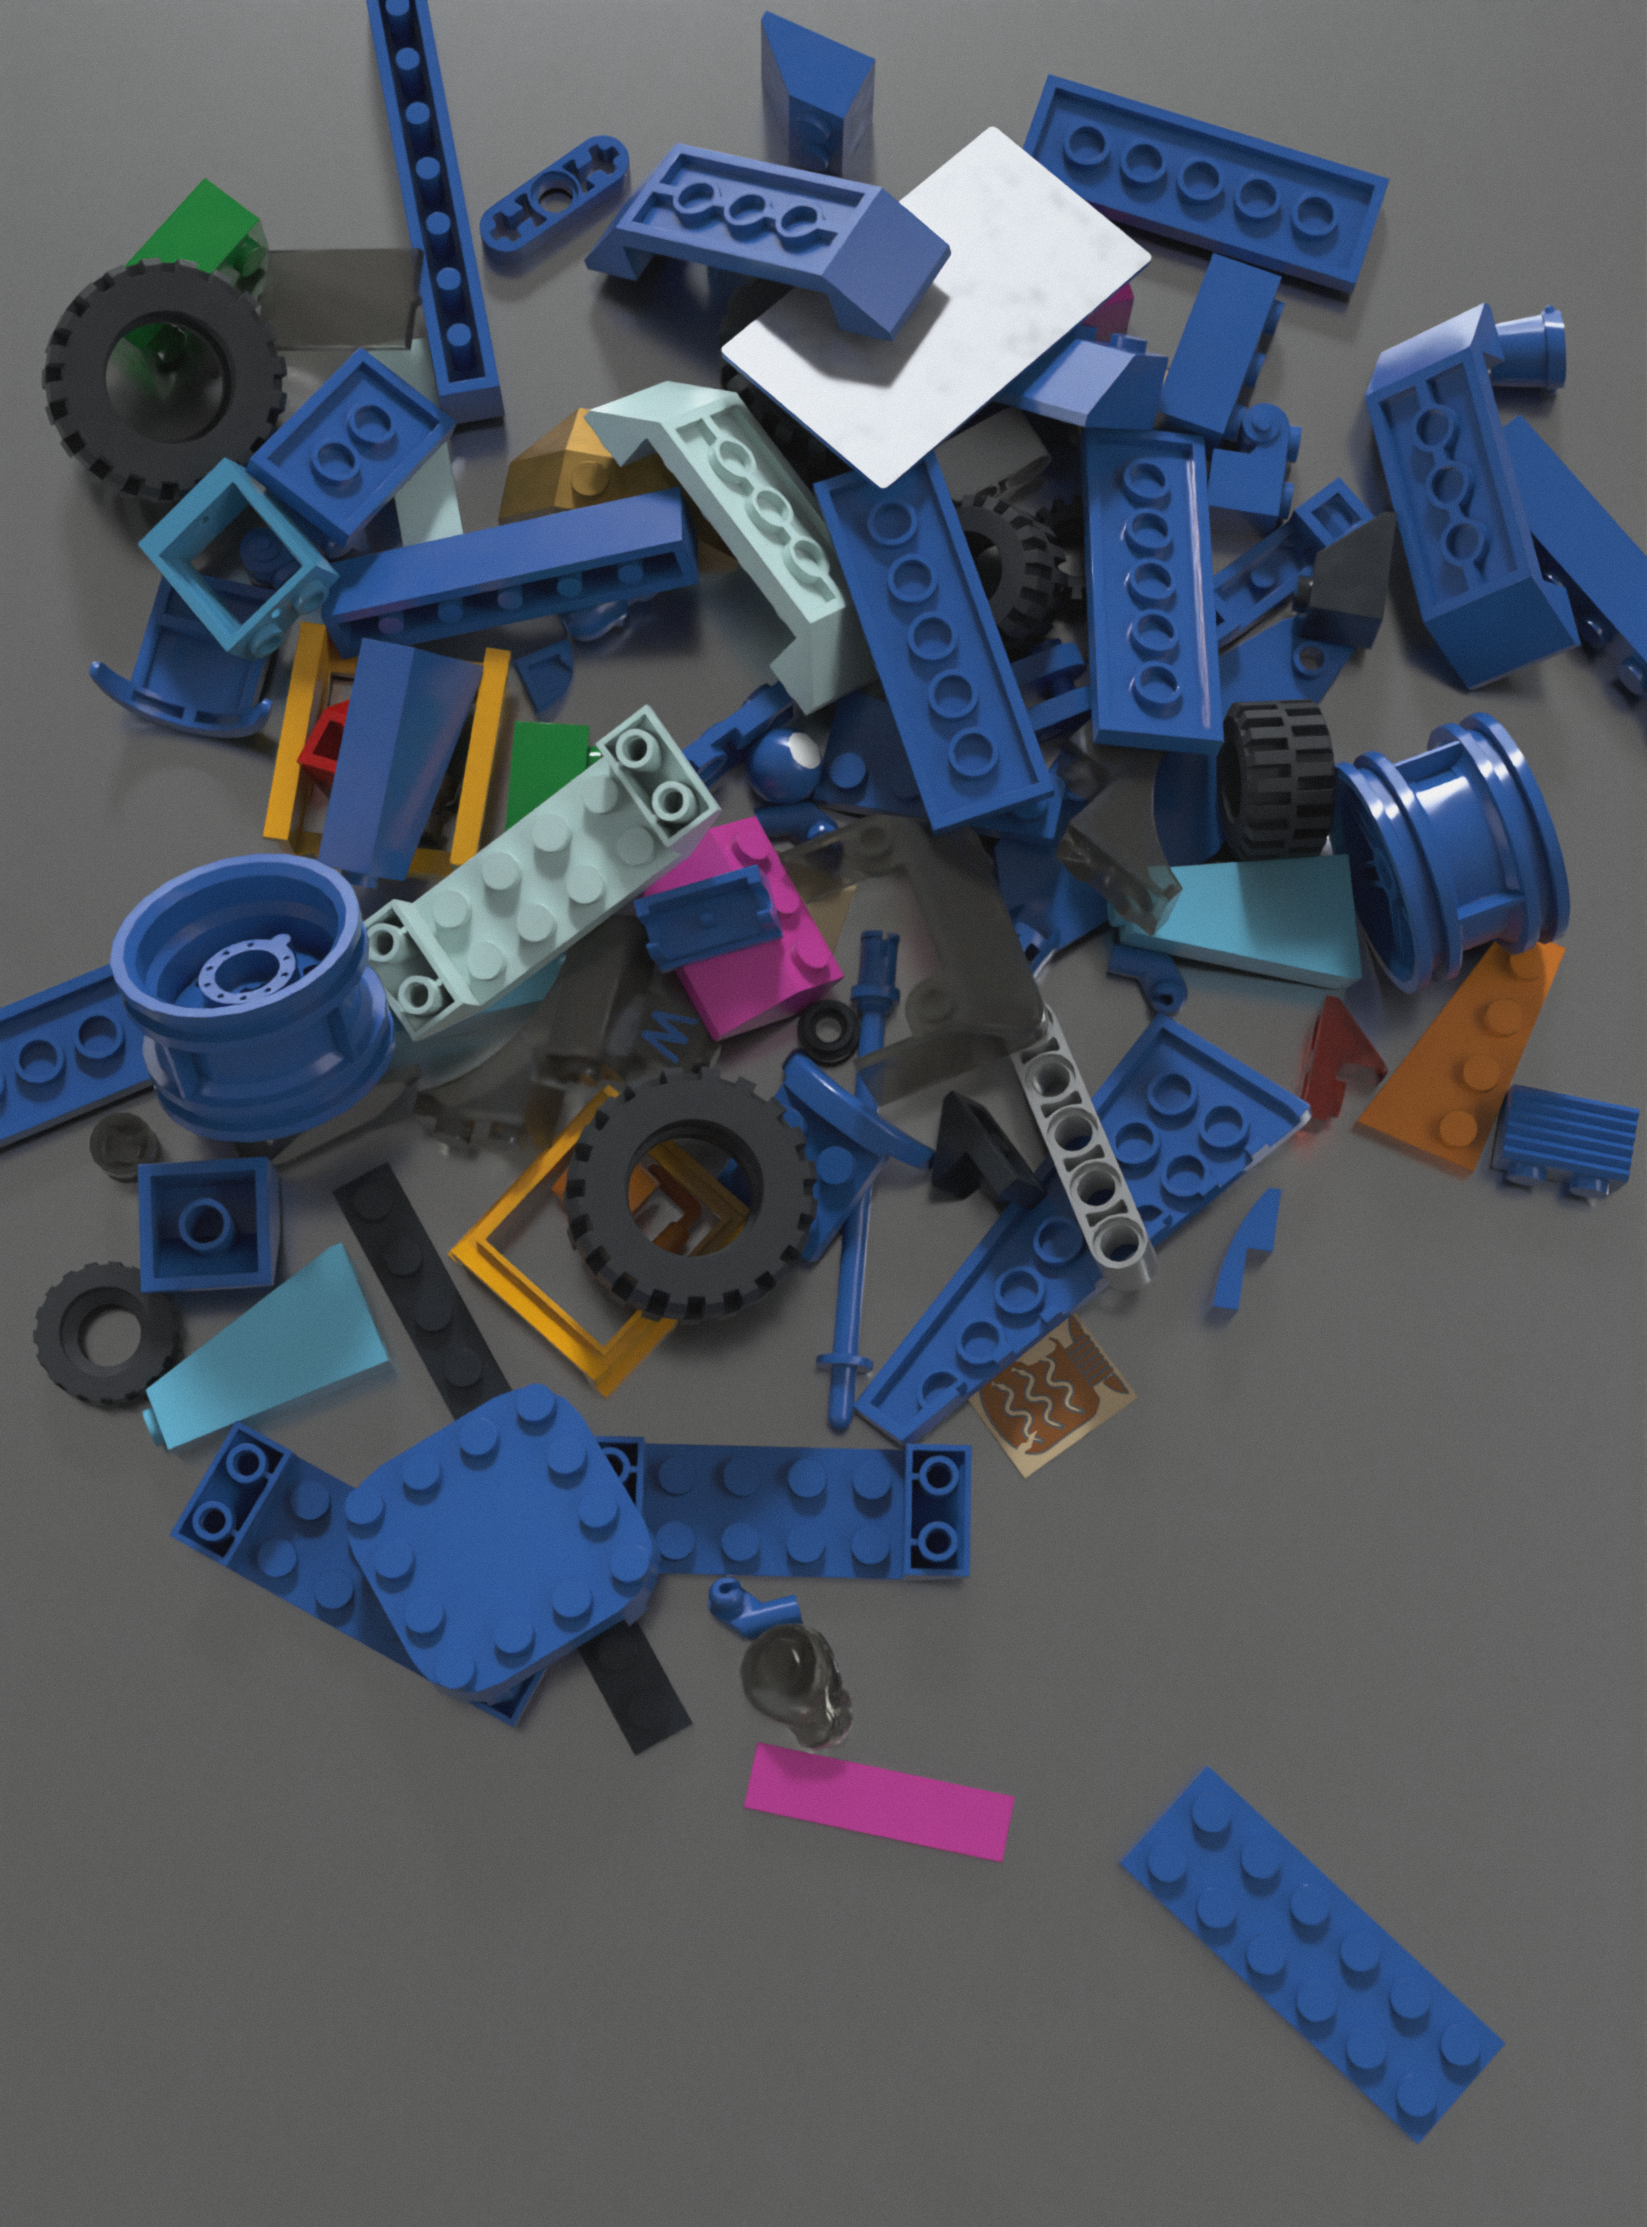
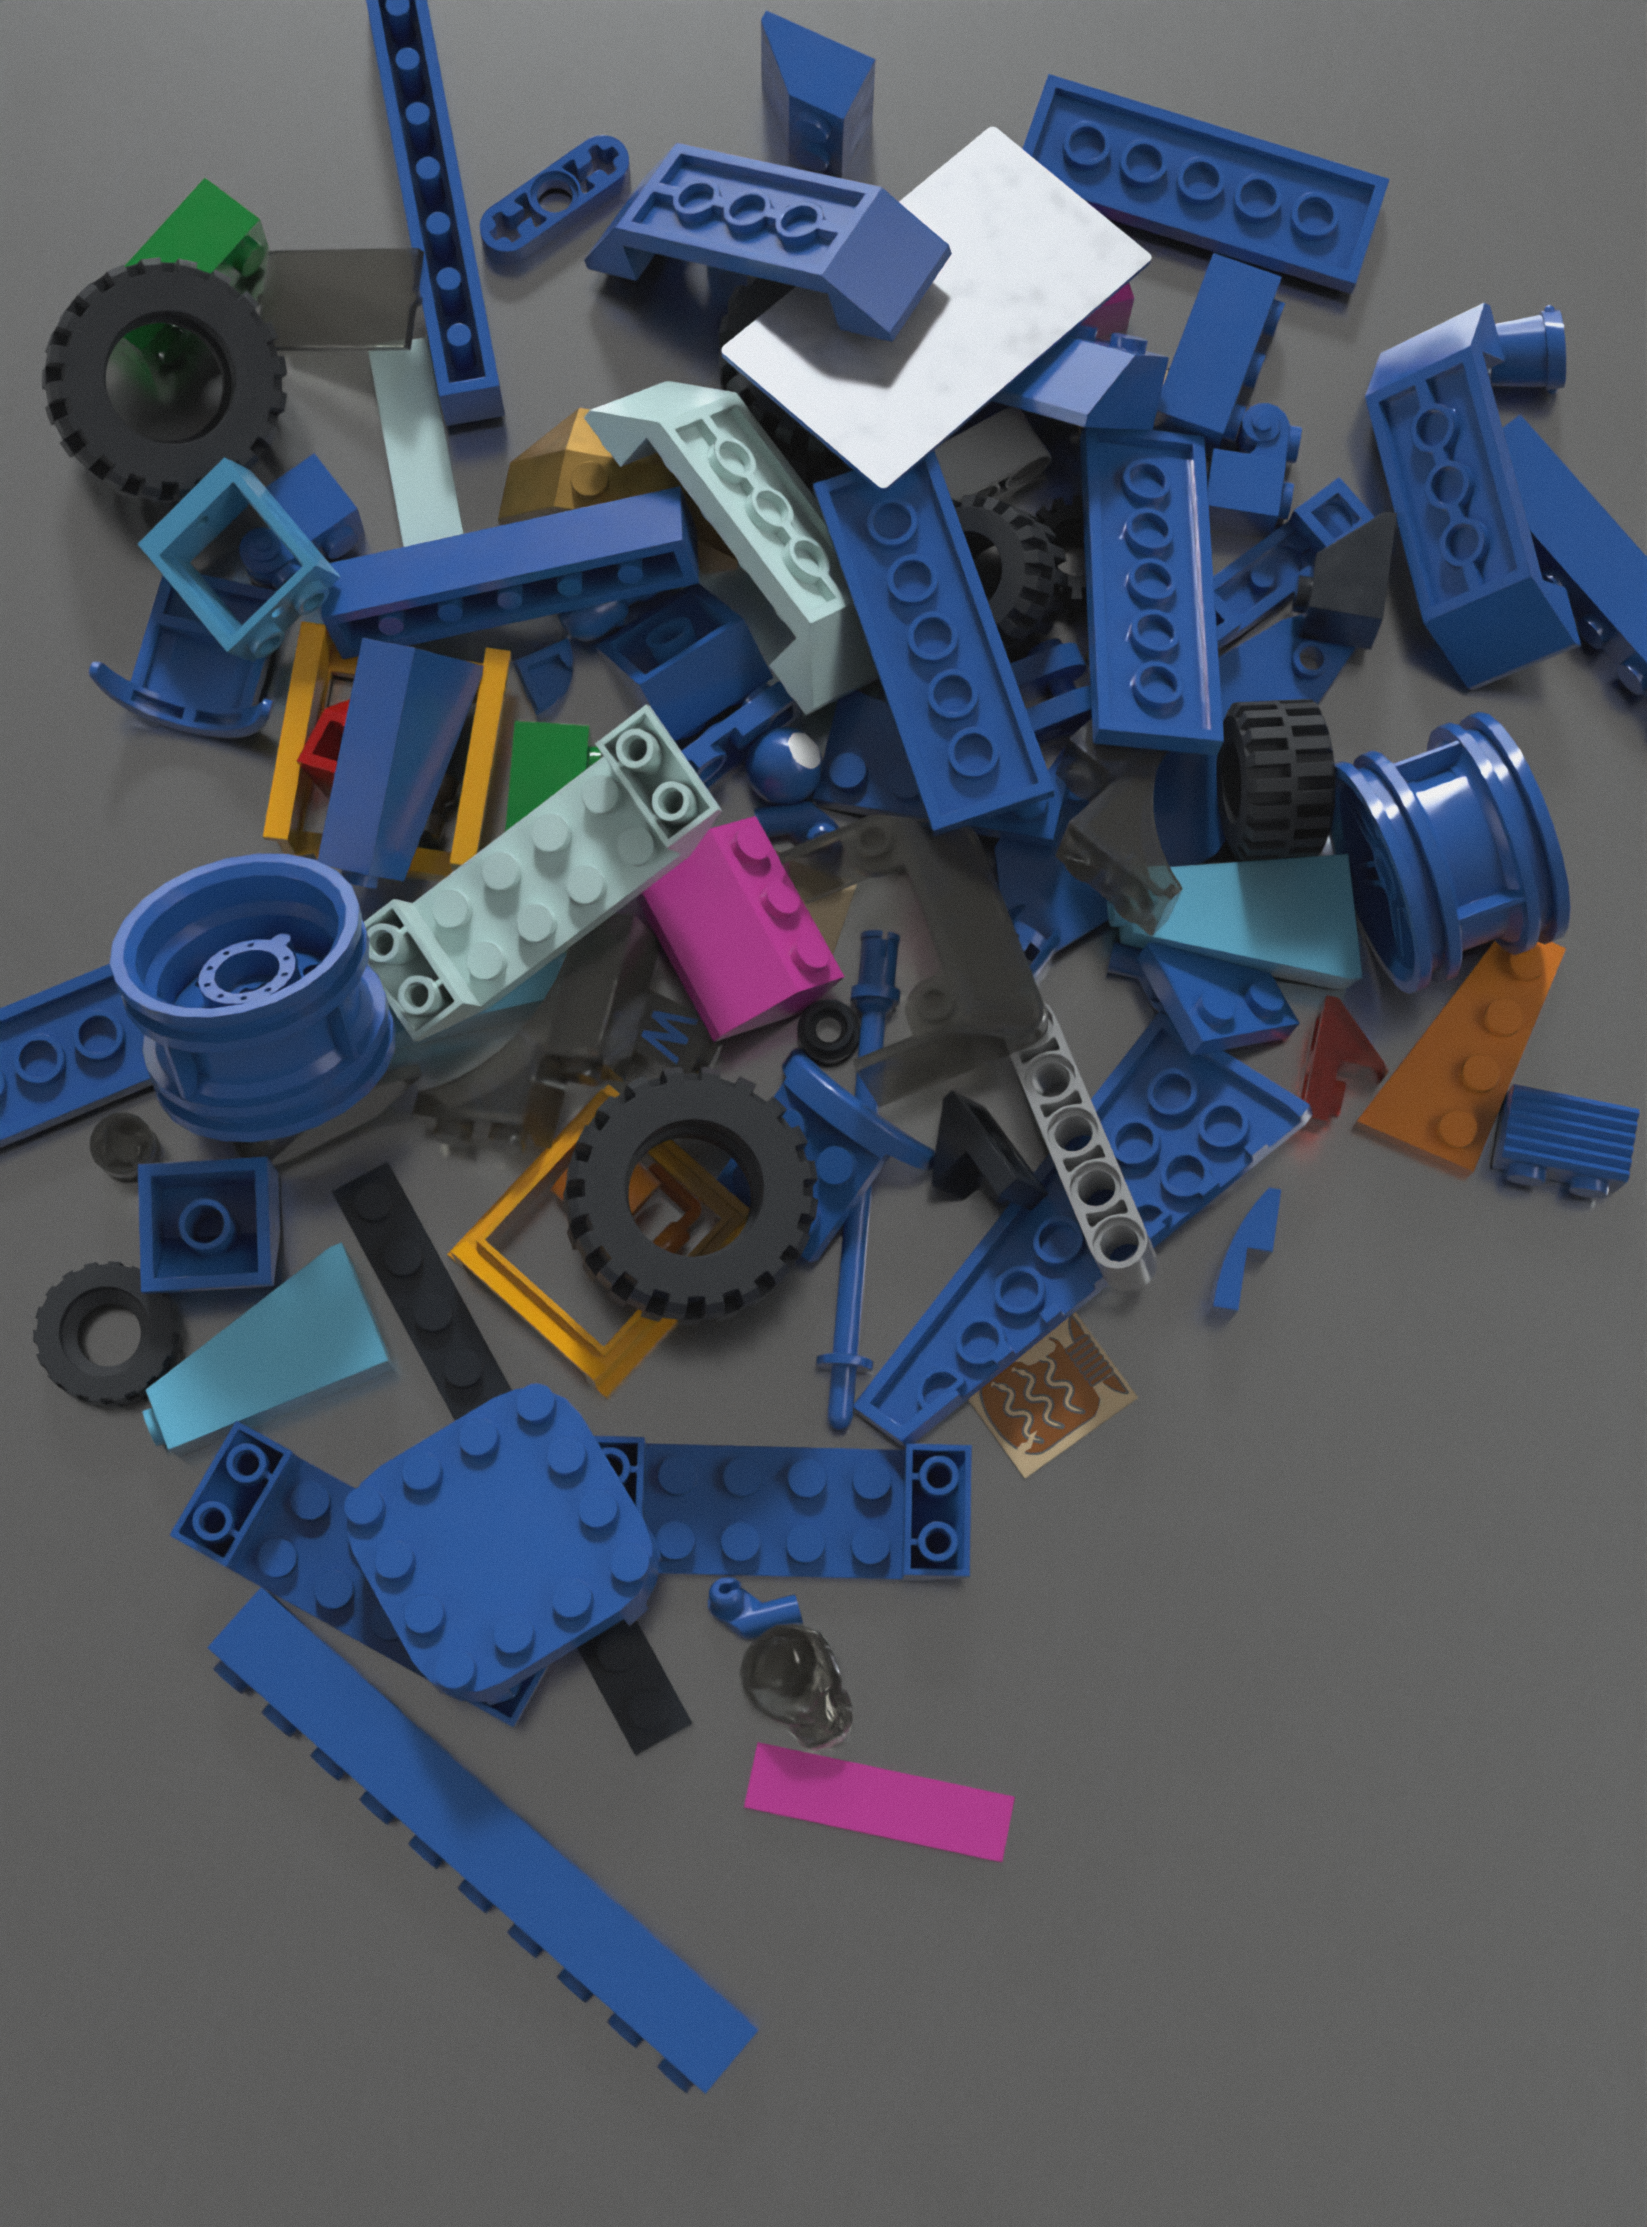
blue plate [245,347,457,548] -> none
blue hinge [633,864,784,973] -> none
blue plate [1118,1766,1506,2144] -> none
none -> blue brick [207,1588,759,2094]
none -> blue slope [595,583,773,741]
none -> blue wing [1136,942,1300,1056]

